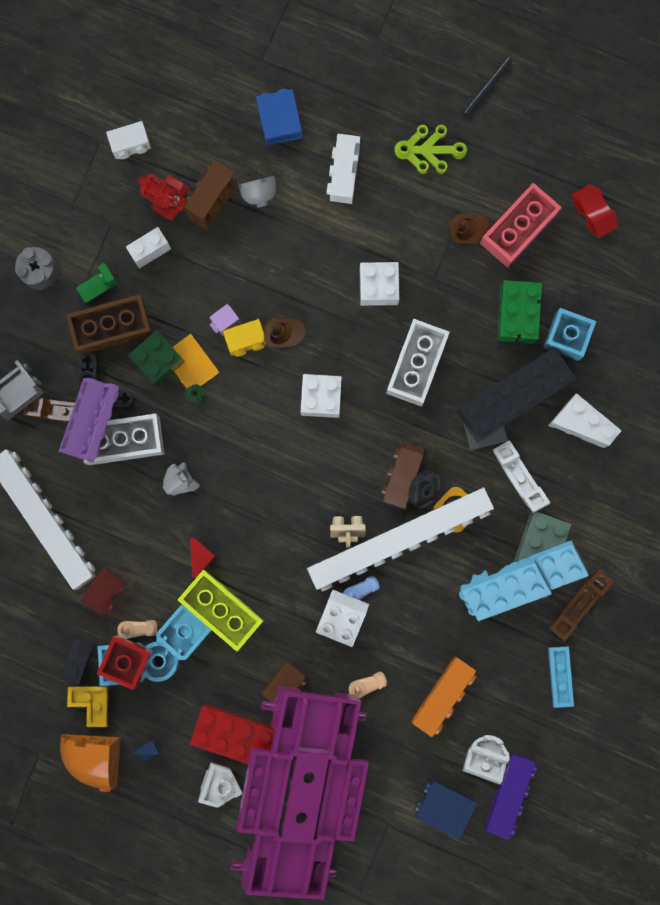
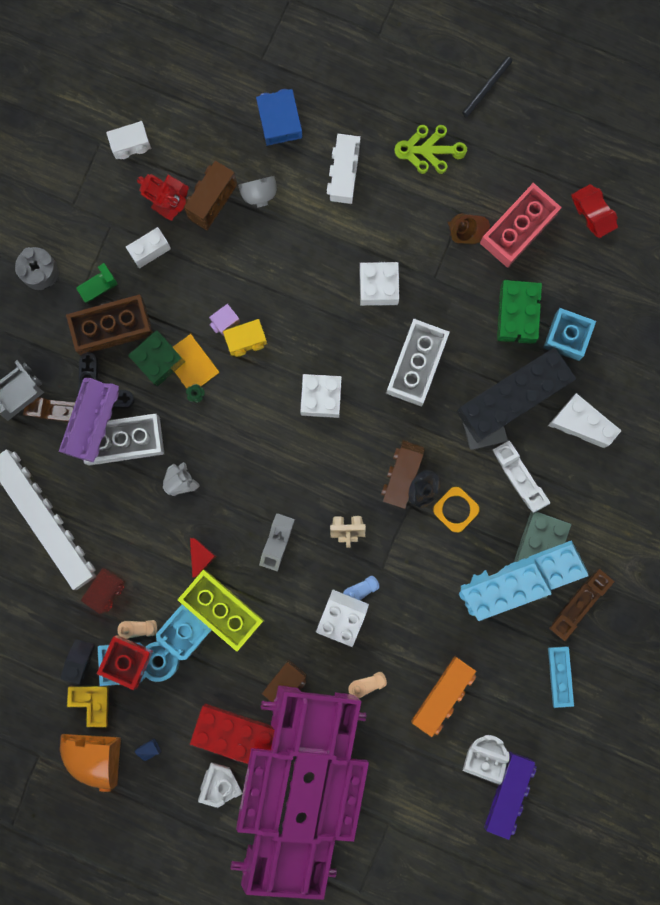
reddish brown piece [262,317,306,347] -> none
white brick [307,488,494,592] -> none
dark blue brick [414,778,477,840] -> none
none -> light grey brick [259,513,295,571]

